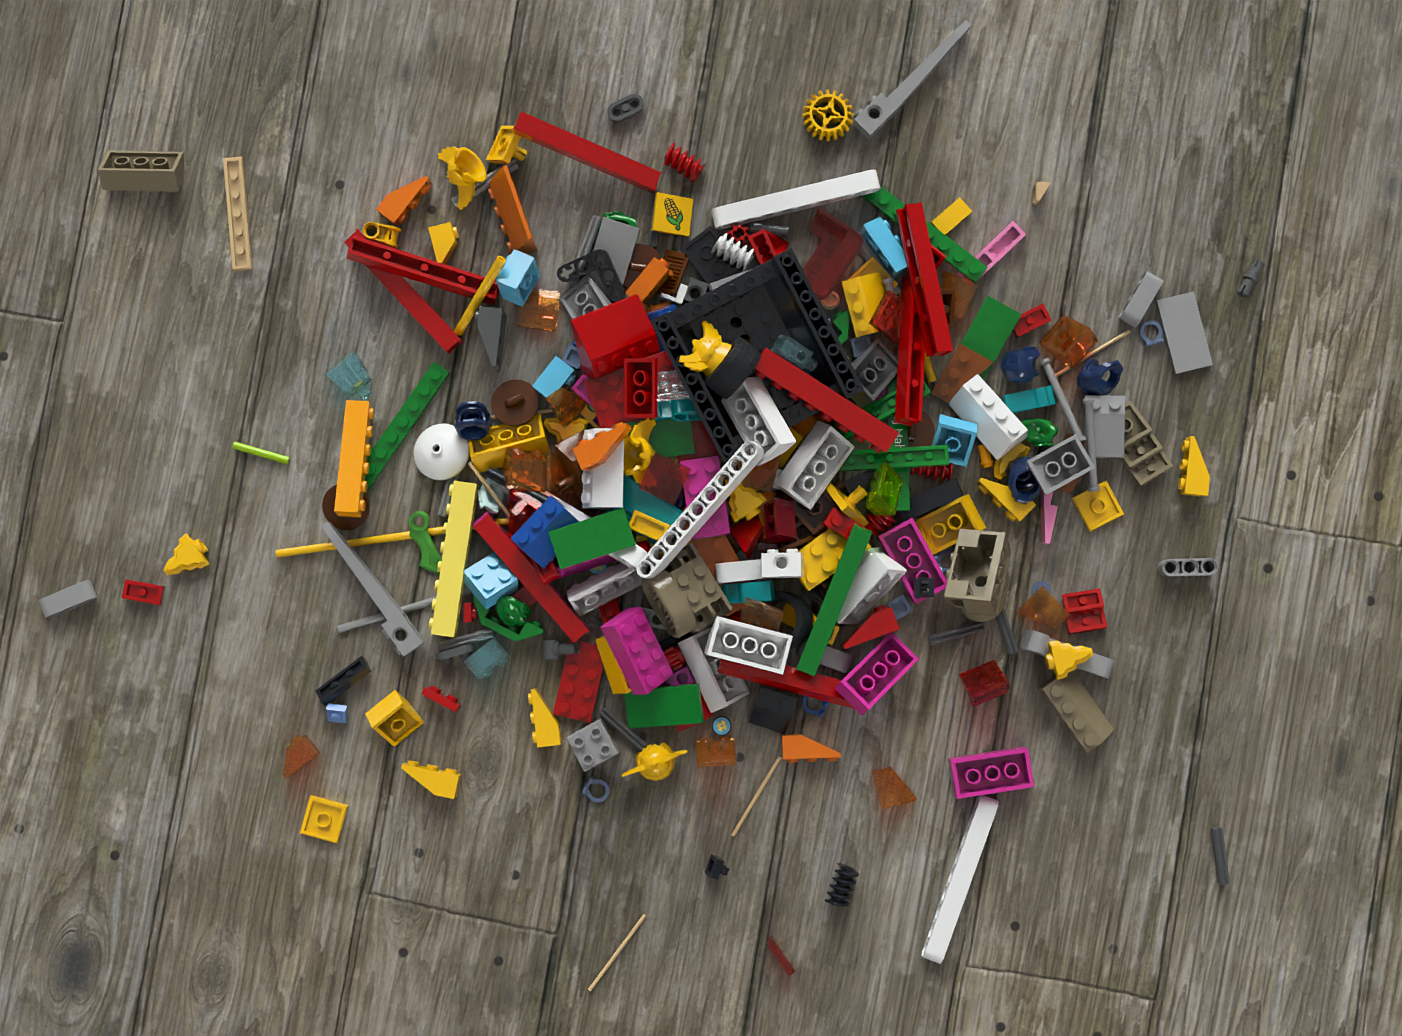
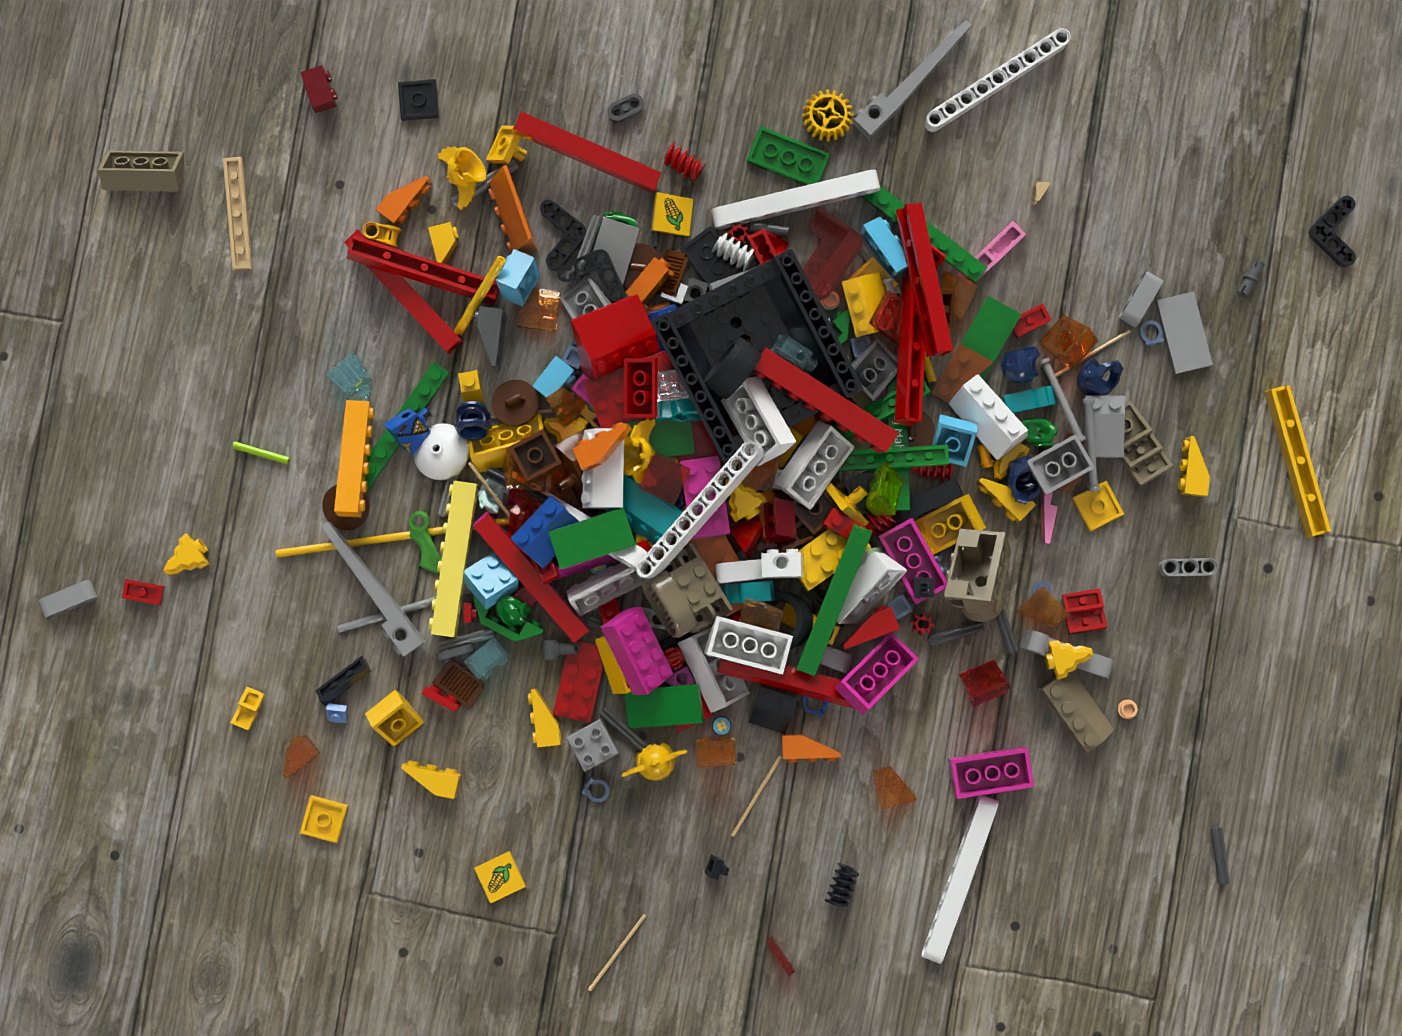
yellow tile [629,510,671,541] -> none
yellow helmet [679,320,732,378] -> none
yellow tile [931,197,972,235] -> none
none -> yellow slope [230,687,265,731]
none -> dark red brick [300,65,338,113]
none -> blue torso [384,408,433,456]
none -> black tile [398,79,439,121]
none -> reddish brown window [432,659,484,709]
none -> yellow slope [458,370,486,406]
none -> yellow tile [474,851,526,904]
none -> reddish brown brick [508,429,563,485]
none -> black beam [540,200,587,271]
none -> green tile [746,126,830,186]
none -> red gear [910,612,935,636]
none -> white beam [924,28,1070,132]
none -> light nougat plate [1118,700,1138,719]
none -> yellow tile [1265,385,1331,538]
none -> black beam [1308,196,1356,268]

